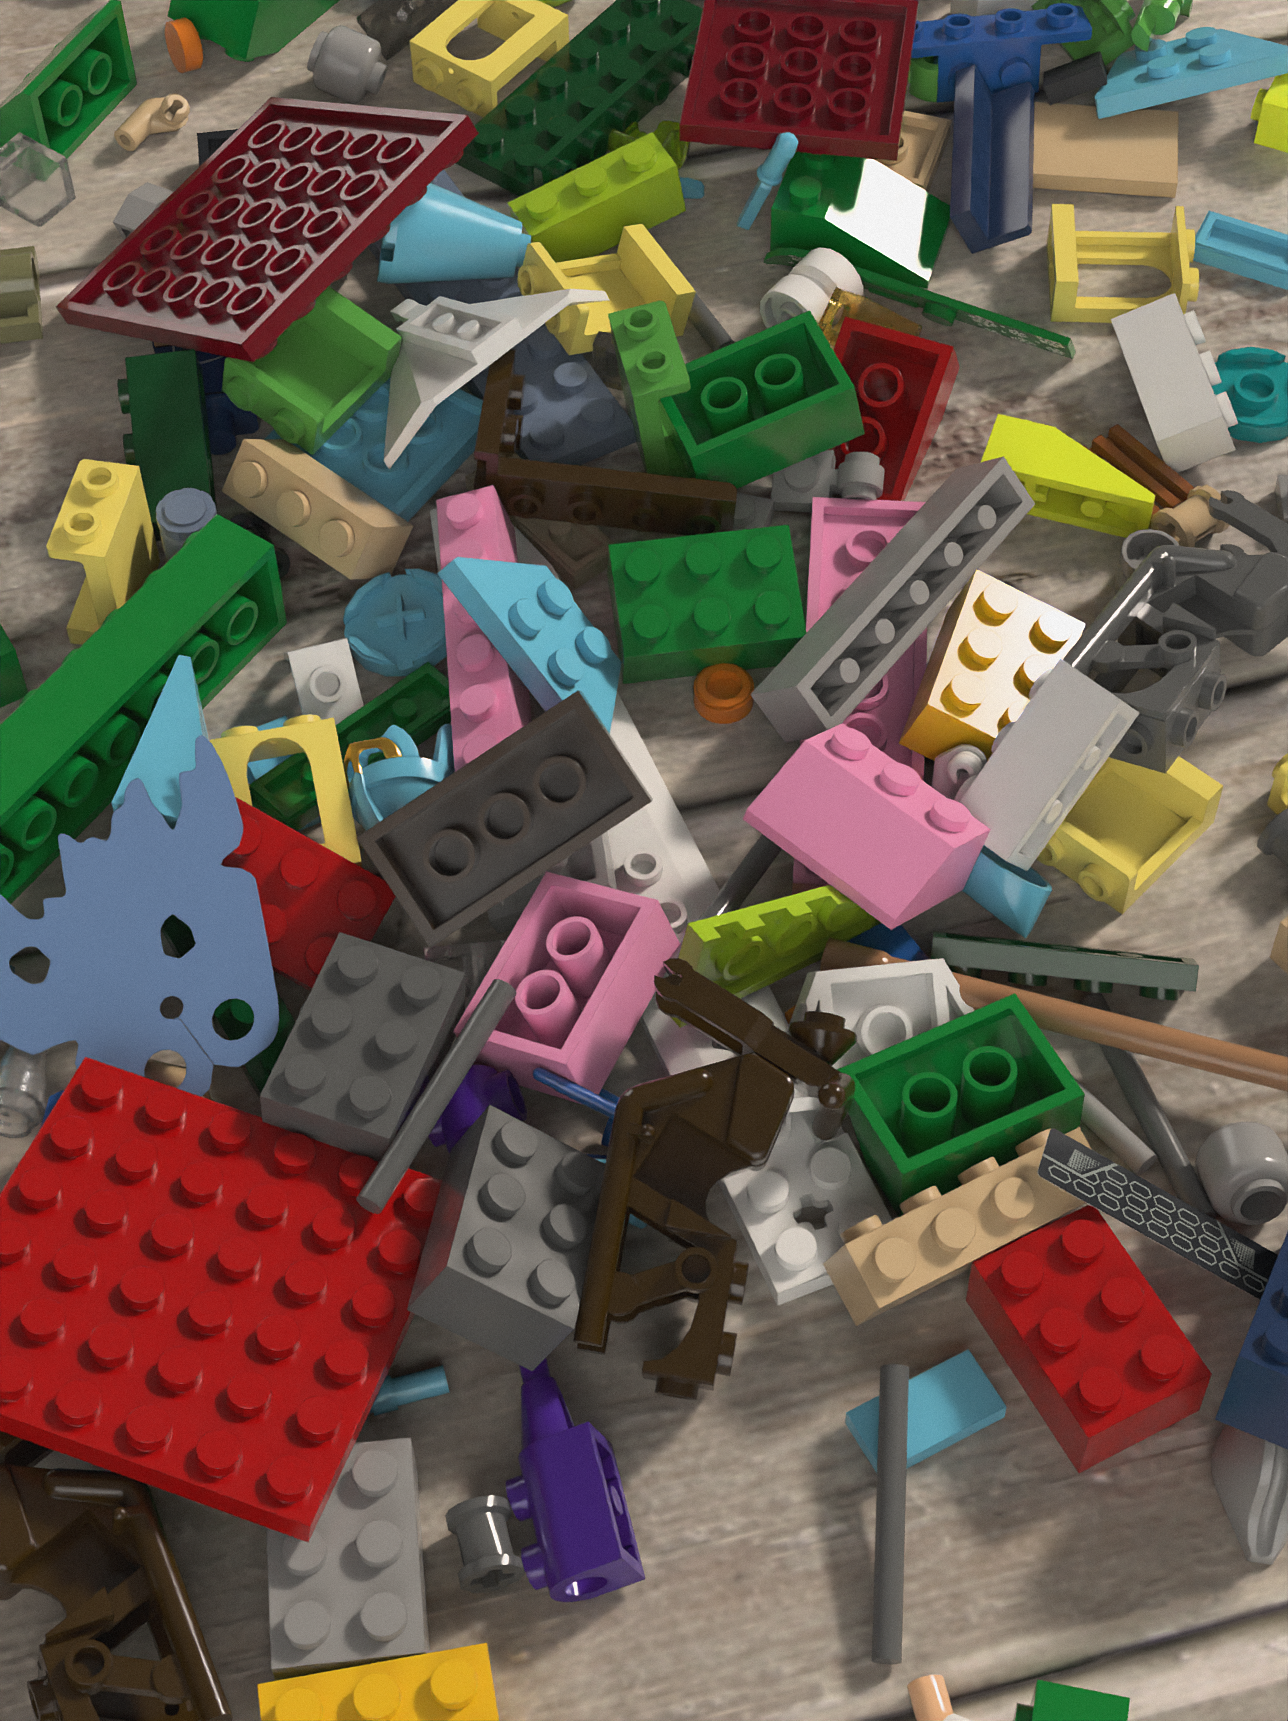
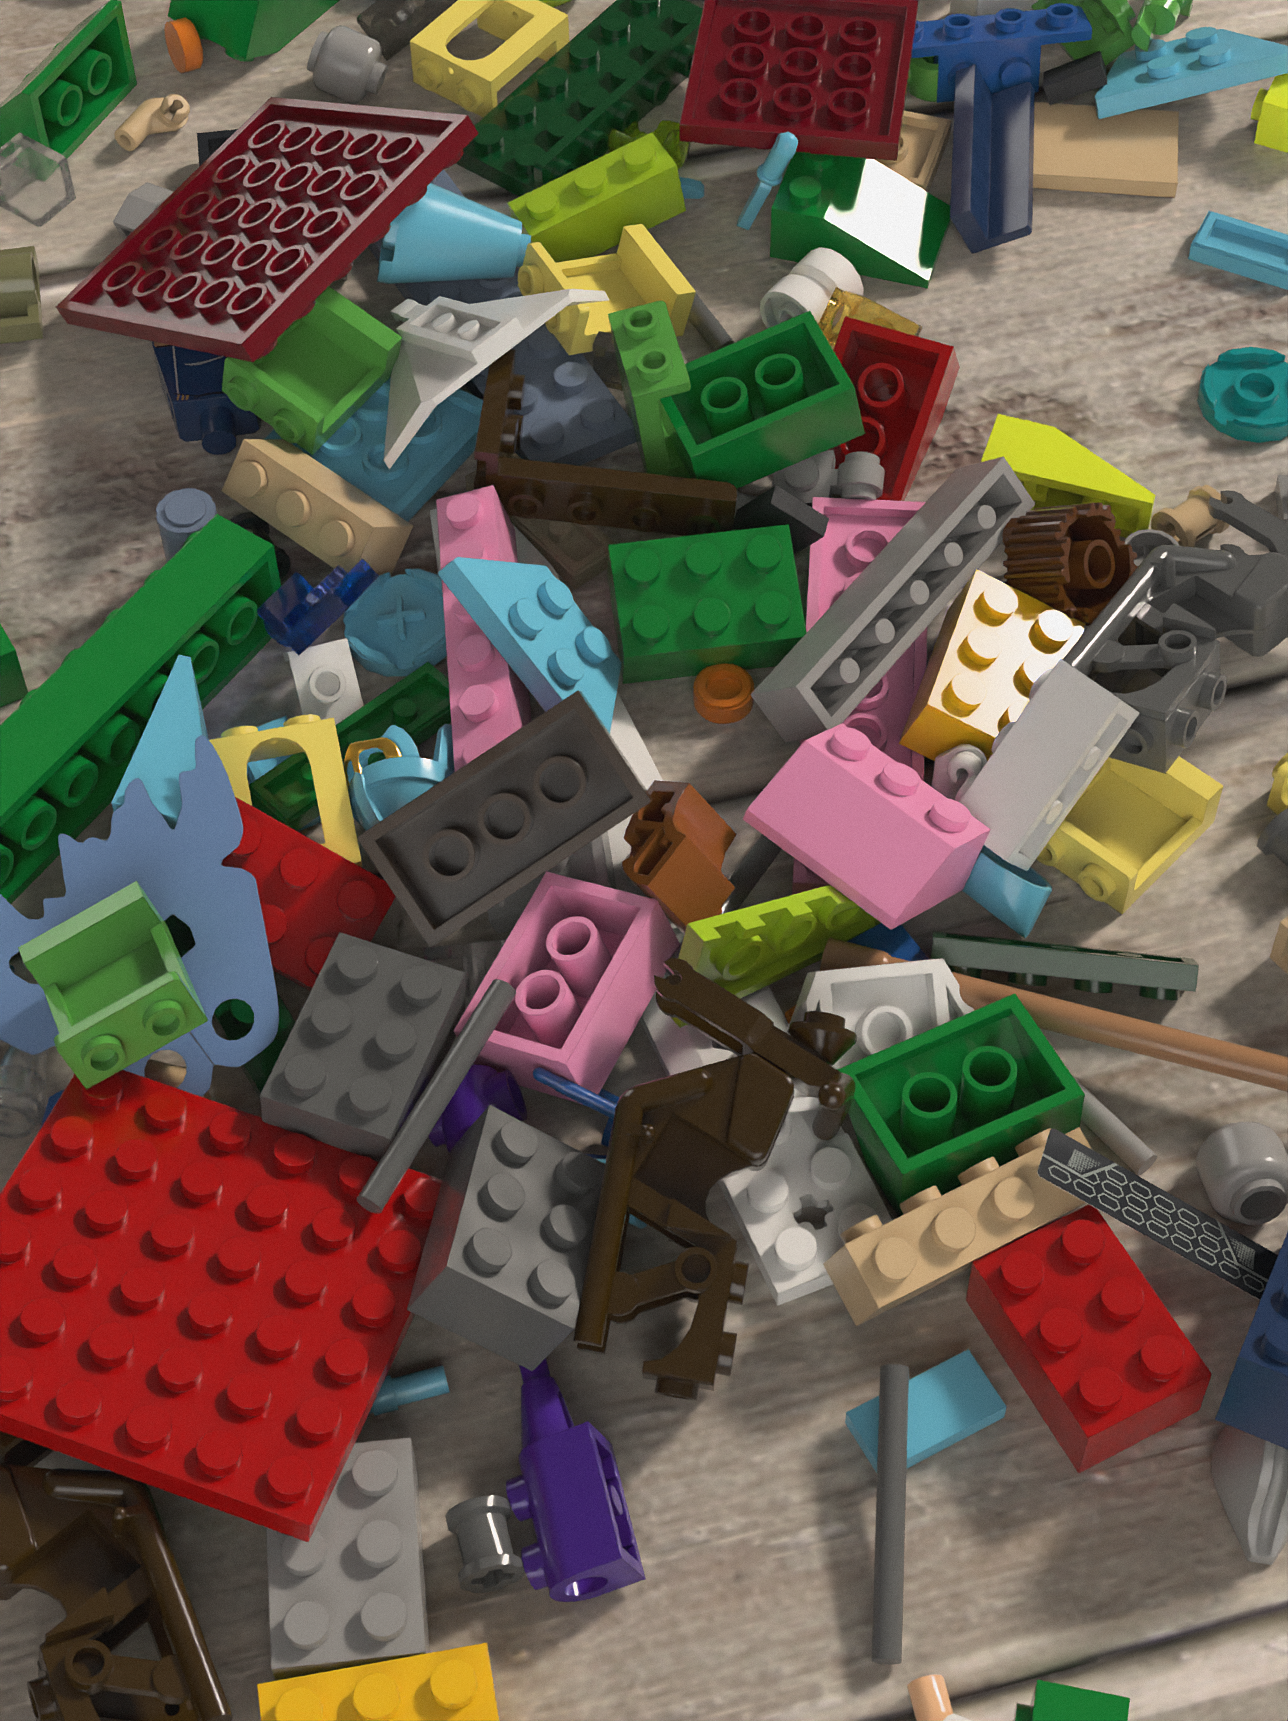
light yellow panel [46,459,160,645] -> none
dark green brick [117,349,218,541] -> none
green piece [764,248,1076,359] -> none
light yellow panel [1046,204,1199,323] -> none
dark grey bar [1079,993,1217,1219] -> none
dark orange tile [1083,424,1195,529] -> none
white brick [1111,293,1238,473] -> none
none -> bright green panel [18,881,208,1090]
none -> clear blue bracket [257,558,379,655]
none -> dark orange brick [622,780,737,934]
none -> black piece [733,485,829,555]
none -> reddish brown brick [1002,502,1138,626]

